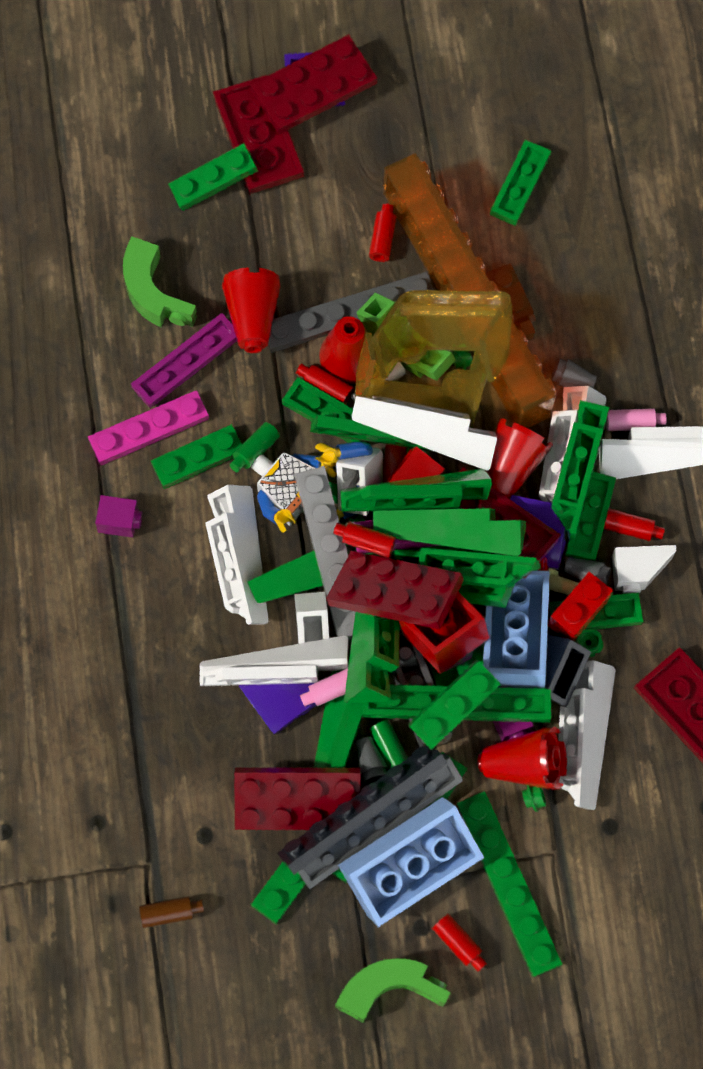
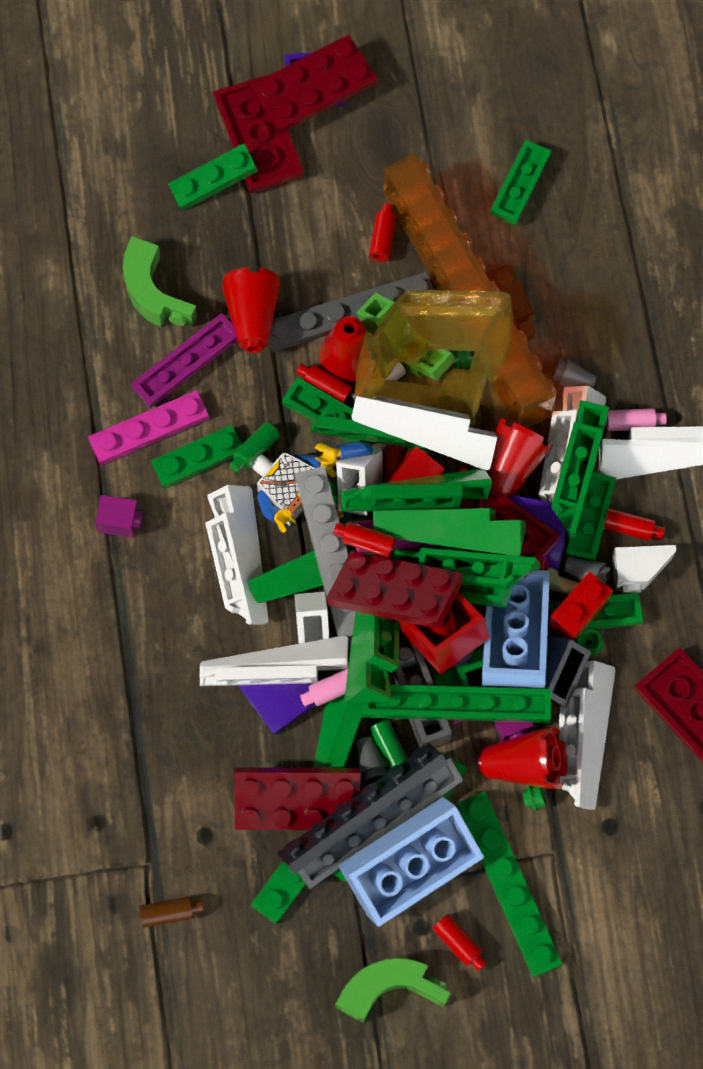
green brick [408,660,501,750] -> none

